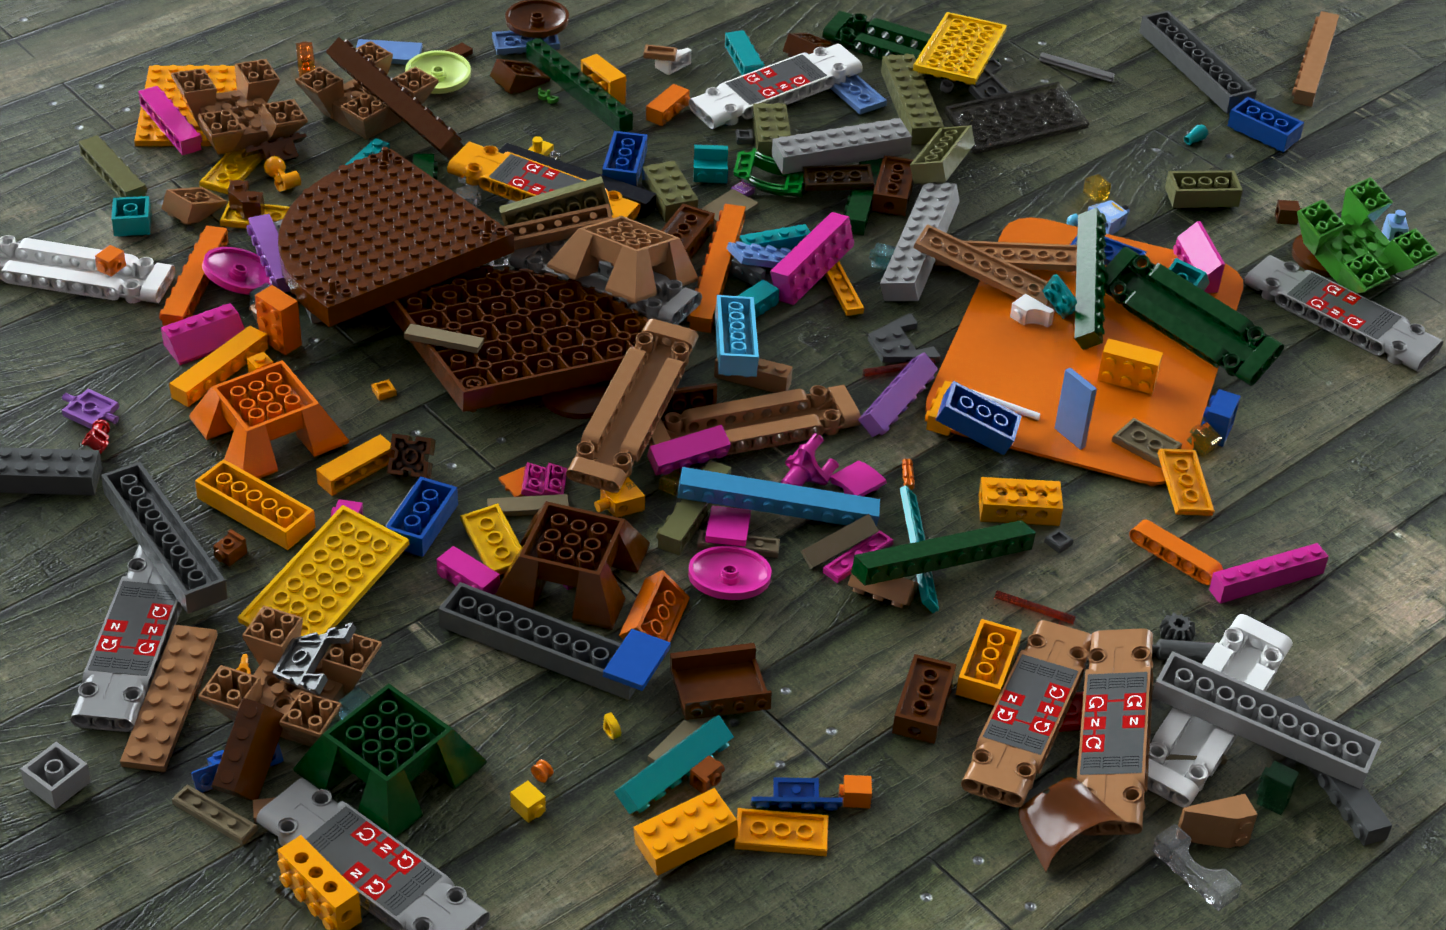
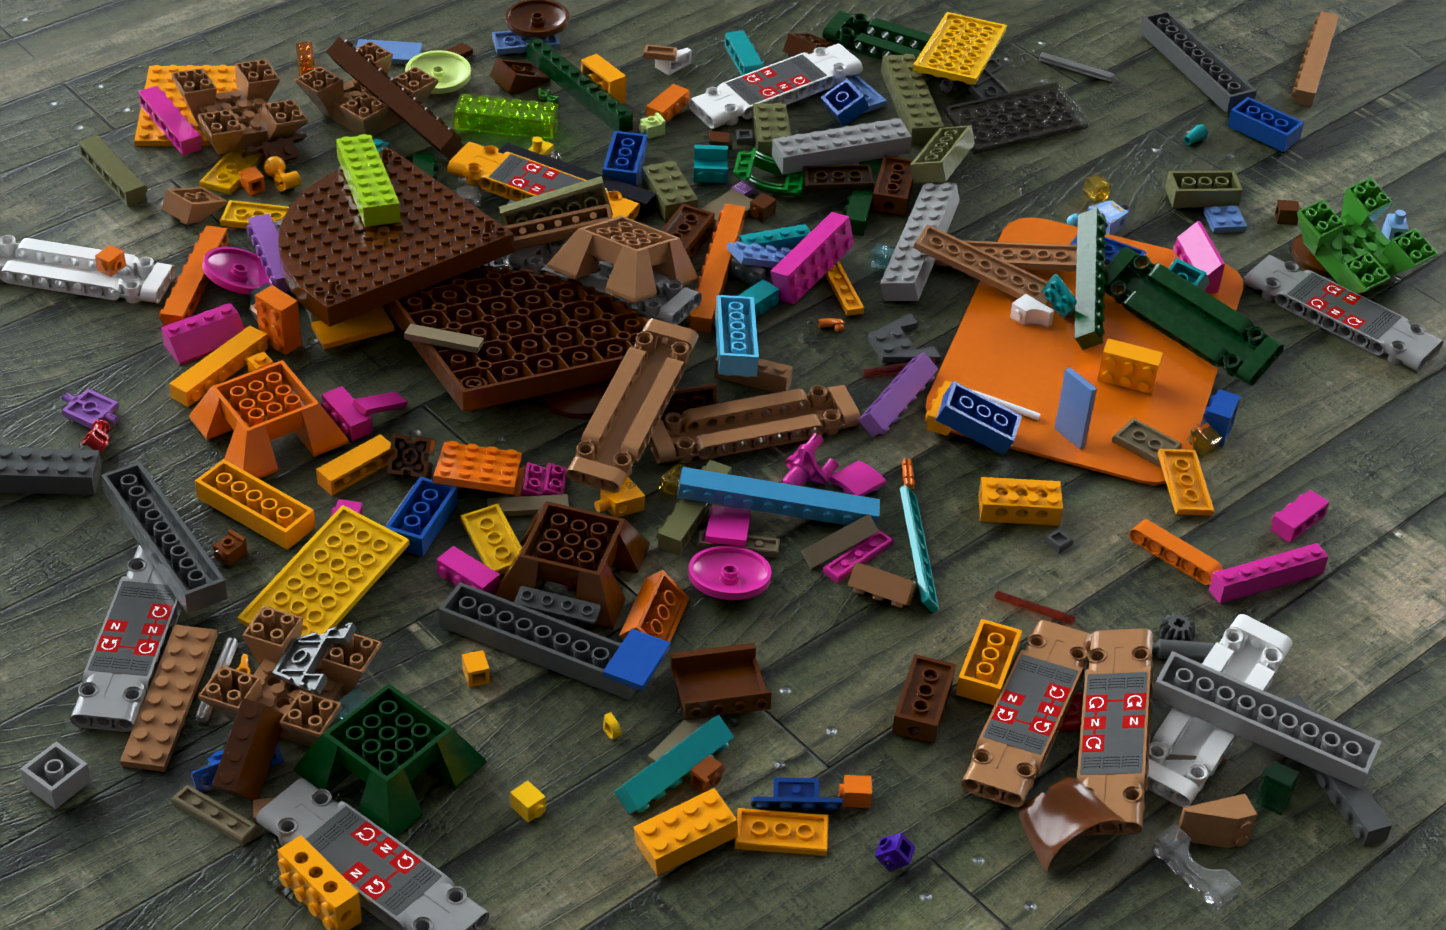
teal brick [111,196,152,237] -> none
reddish brown brick [228,180,265,219] -> none
light orange tile [371,379,397,401] -> none
orange bush [531,759,554,783] -> none
dark pink brick [647,425,731,476] -> none
dark green brick [851,520,1036,586] -> none
none -> light grey axle [196,637,238,723]
none -> orange brick [239,166,266,196]
none -> light orange tile [311,306,395,349]
none -> dark pink brick [321,386,373,441]
none -> lime brick [336,134,401,227]
none -> dark pink tile [352,392,408,416]
none -> orange plate [433,441,522,494]
none -> clear neon green brick [454,94,559,139]
none -> light orange brick [462,650,490,688]
none -> dark grey bracket [515,586,601,627]
none -> yellowish green brick [638,112,665,139]
none -> reddish brown brick [709,131,733,153]
none -> reddish brown brick [749,193,776,222]
none -> orange arm [818,318,845,332]
none -> blue brick [821,78,869,127]
none -> dark purple brick [875,832,916,871]
none -> medium blue plate [1203,205,1247,233]
none -> dark pink brick [1271,489,1330,543]

